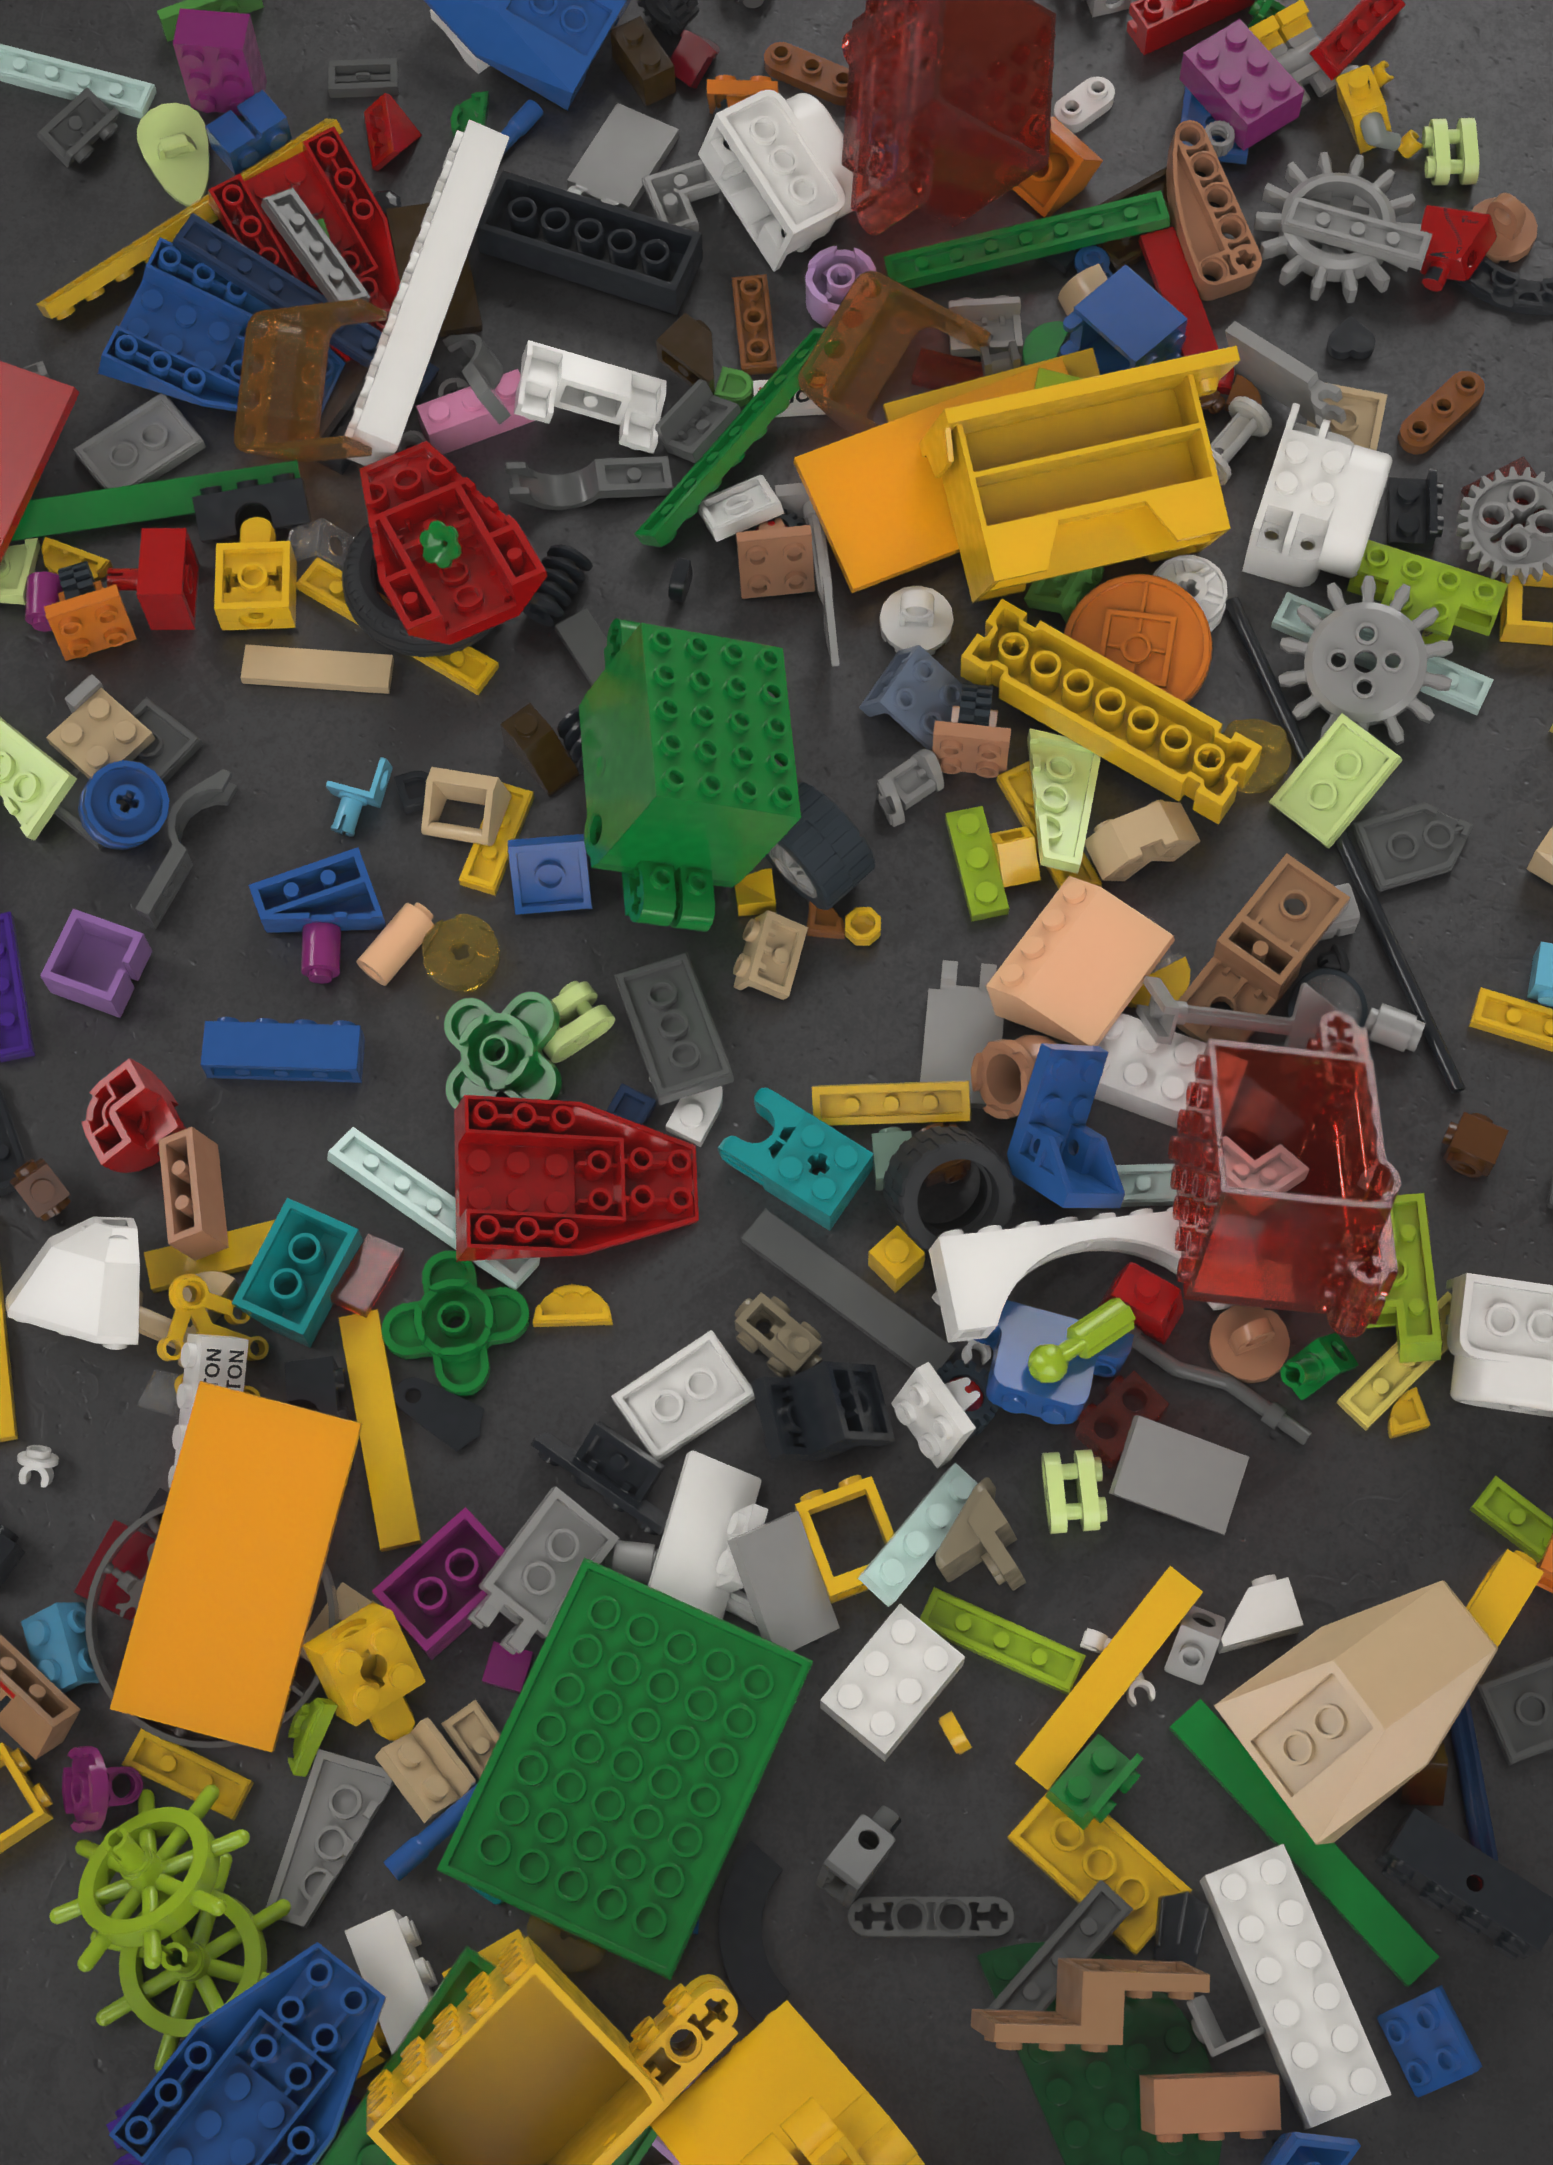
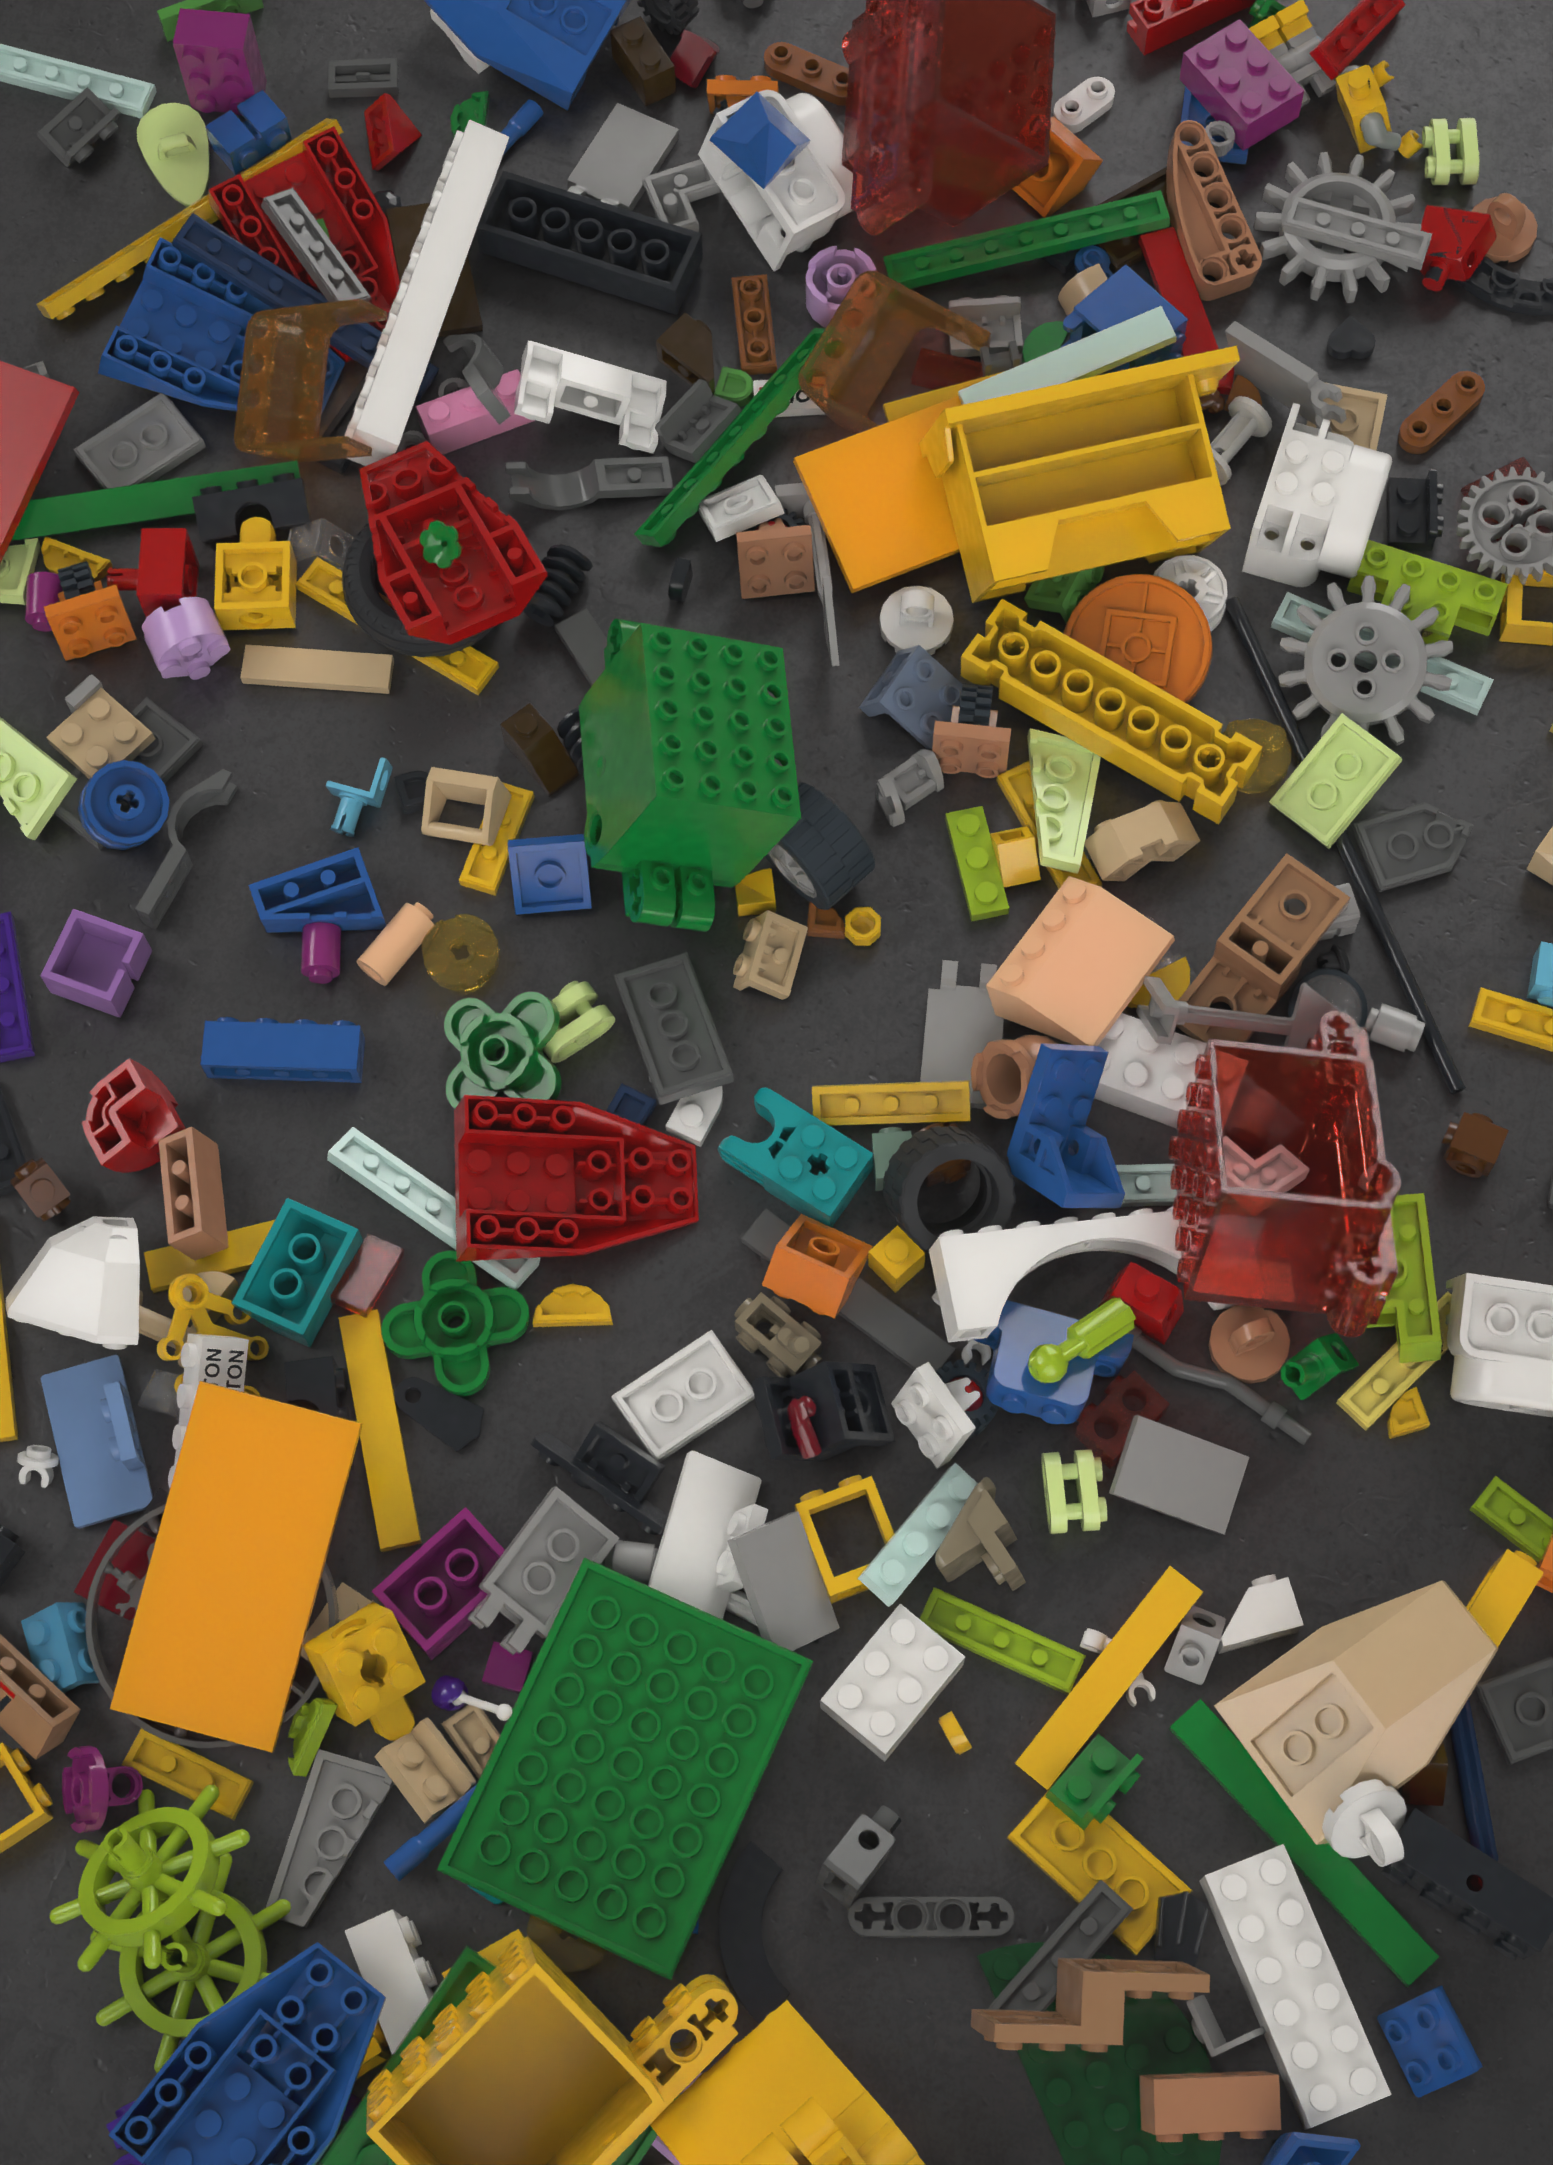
none -> medium blue bracket [41,1355,153,1529]
none -> lavender brick [142,597,230,680]
none -> hinge [431,1675,512,1721]
none -> blue slope [710,92,811,189]
none -> orange slope [762,1214,873,1319]
none -> dark red arm [787,1396,822,1459]
none -> light aqua tile [958,306,1176,405]
none -> white tile [1322,1779,1407,1867]

